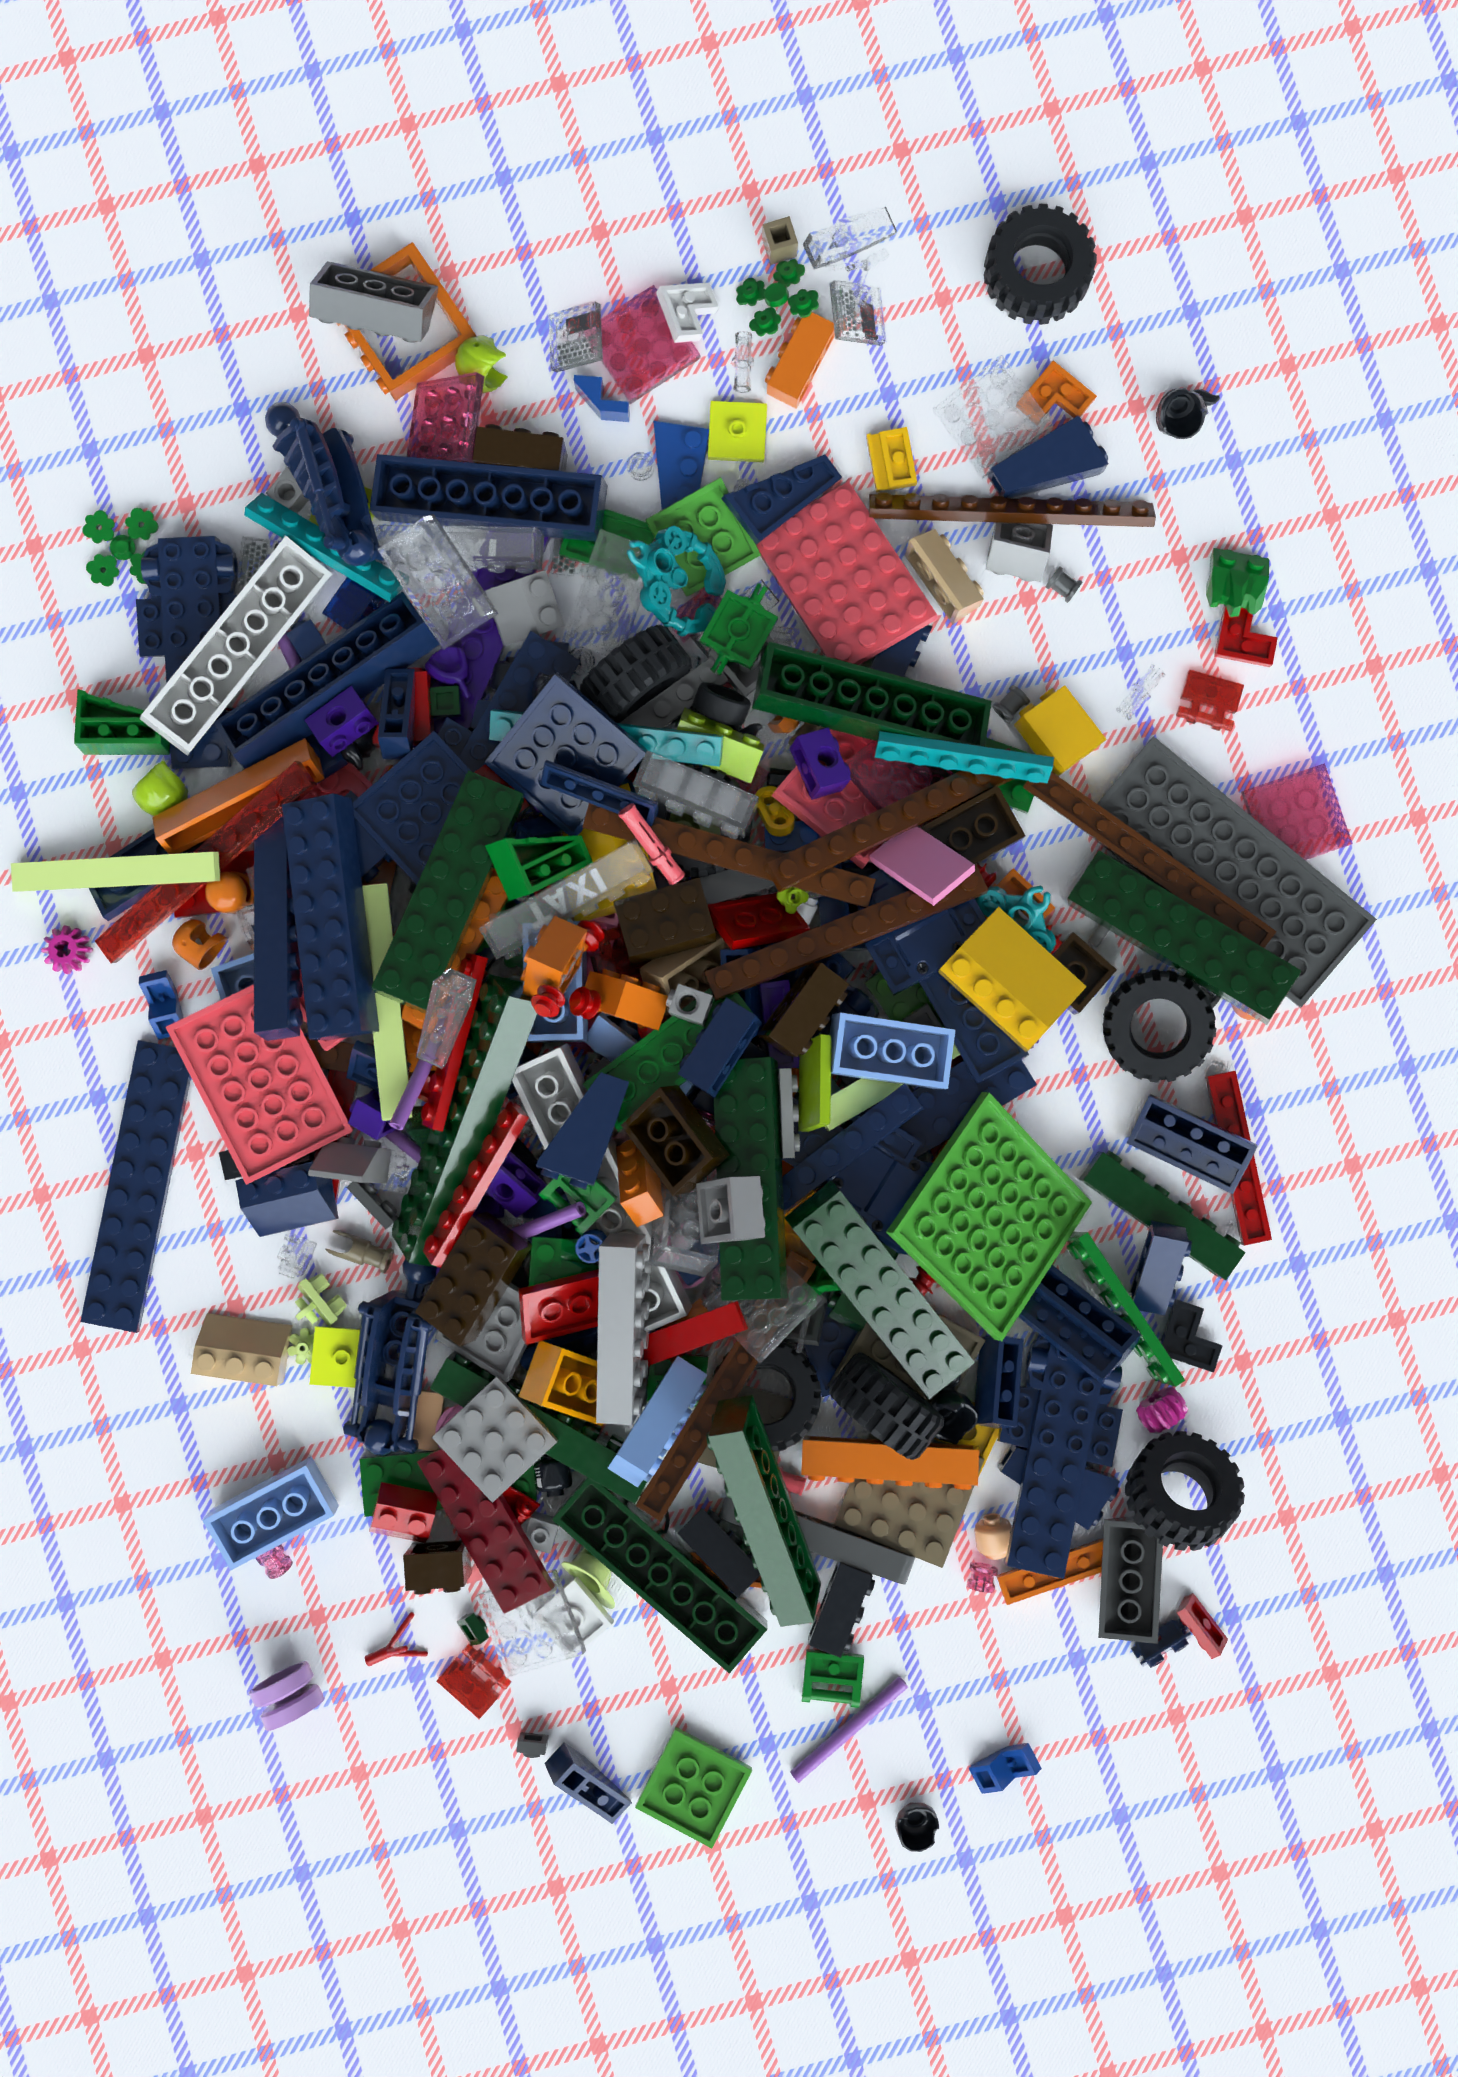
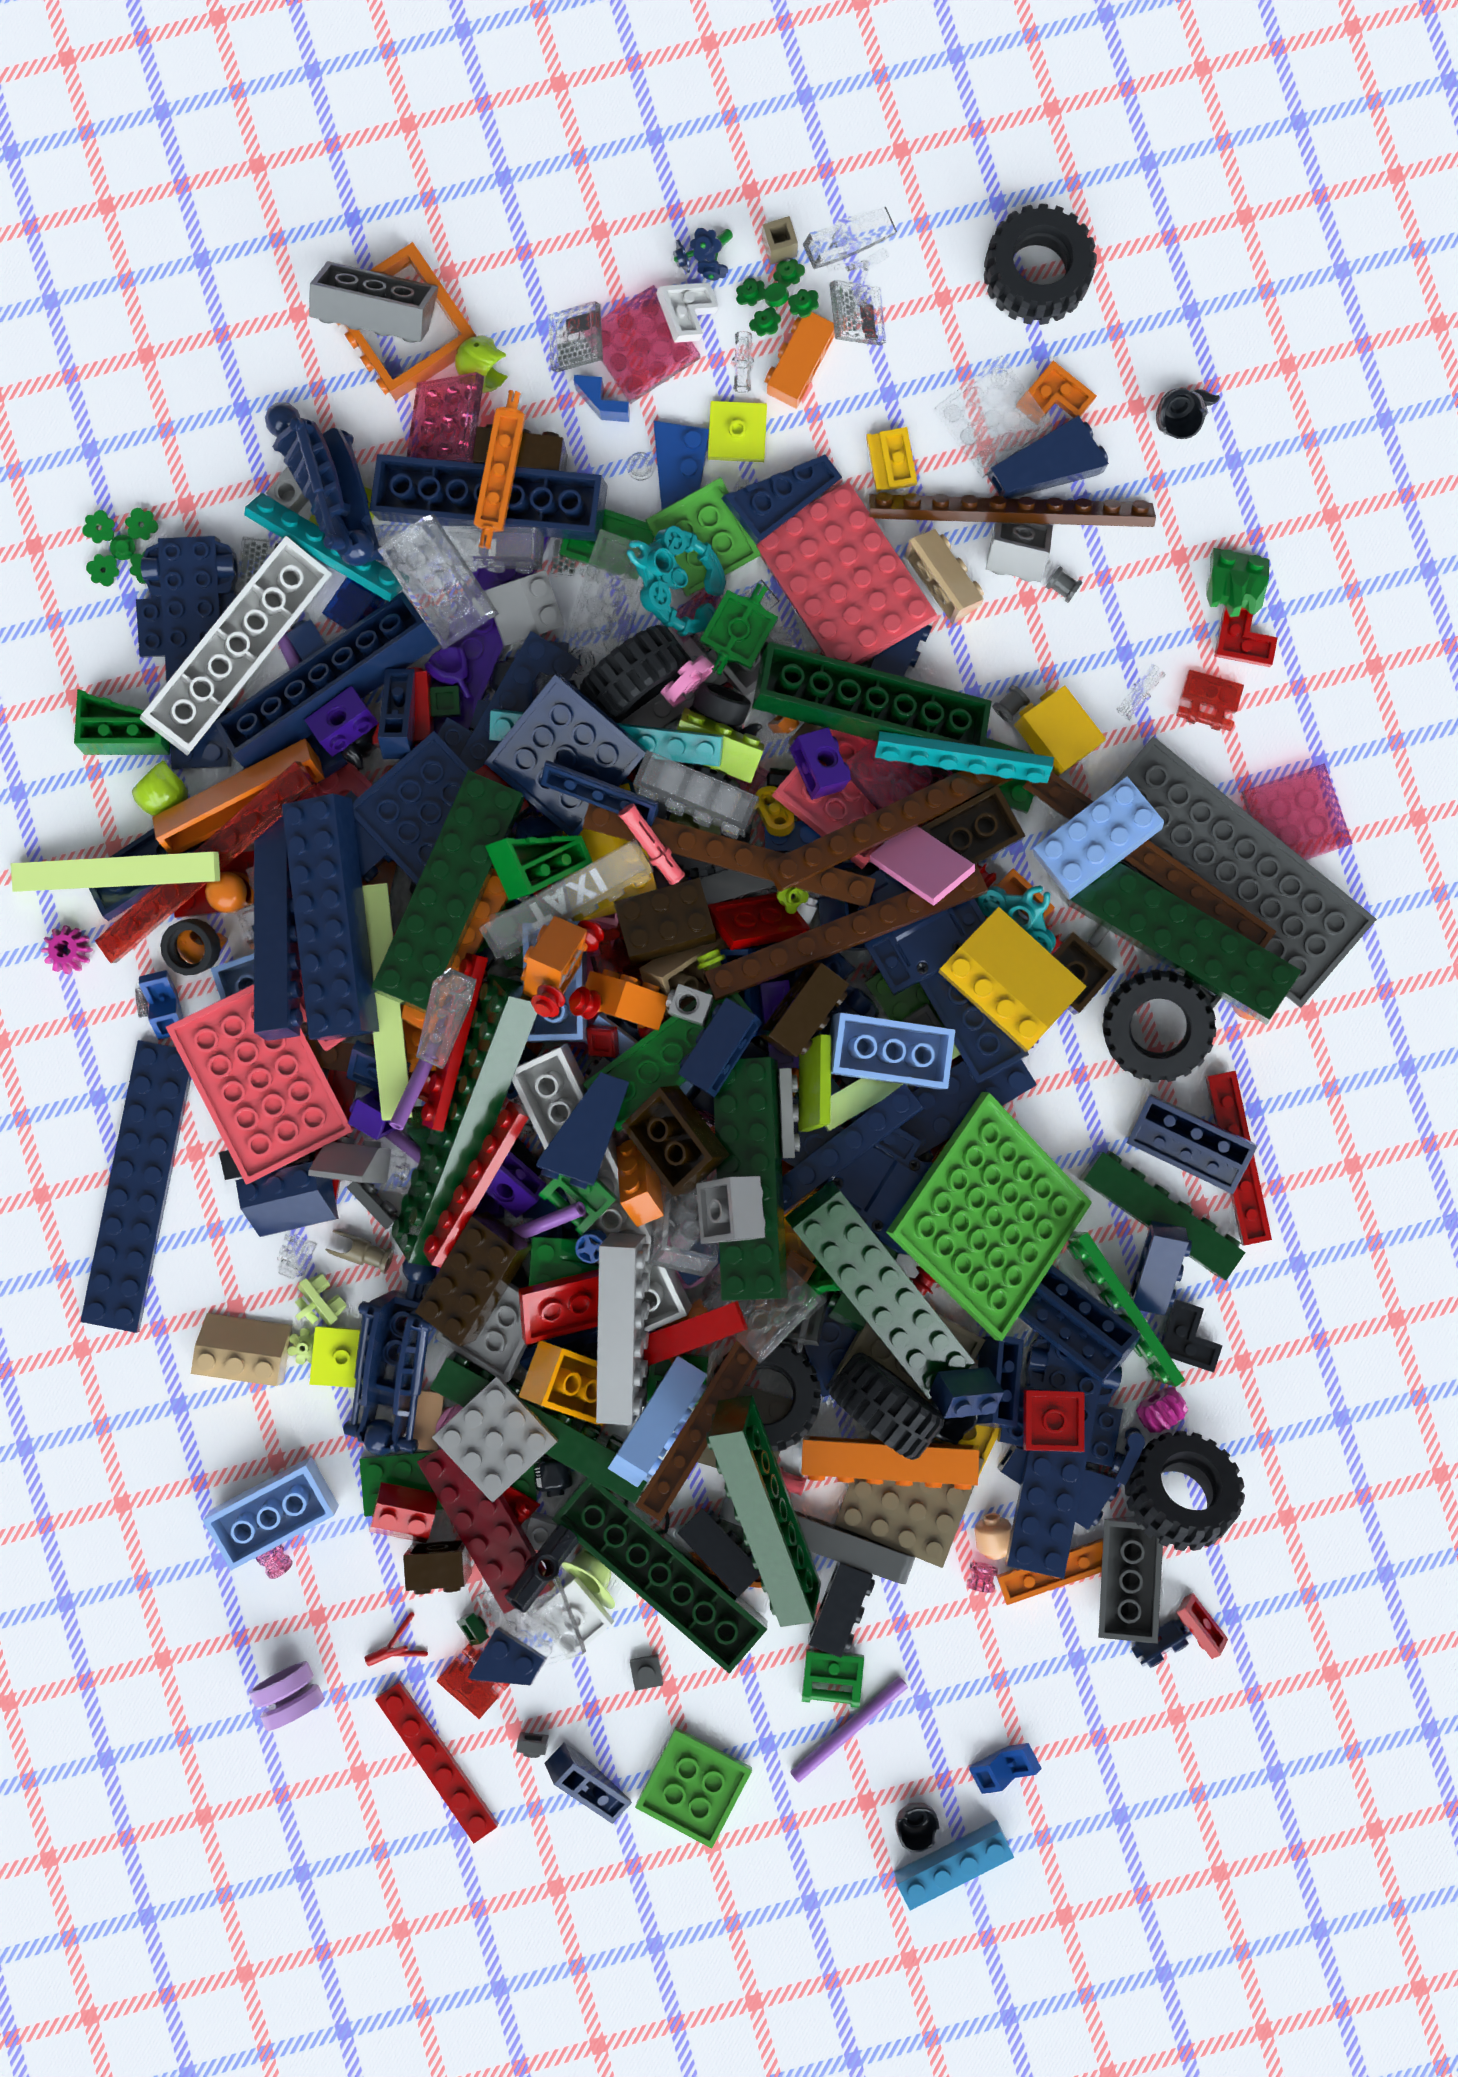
none -> clear piece [135,979,149,1026]
none -> black tyre [160,919,221,976]
none -> red plate [375,1680,499,1844]
none -> dark blue wing [468,1627,547,1686]
none -> orange plate [474,390,526,549]
none -> black piece [504,1525,579,1613]
none -> red tile [586,1025,620,1058]
none -> dark grey plate [630,1654,664,1691]
none -> bright pink plate [660,655,714,707]
none -> dark blue plant [673,228,733,281]
none -> lime plate [697,949,725,971]
none -> dark azure brick [894,1820,1015,1911]
none -> dark blue brick [929,1367,1004,1419]
none -> red plate [1023,1390,1085,1452]
none -> light blue brick [1033,777,1164,900]
none -> dark blue plate [1111,1426,1145,1486]

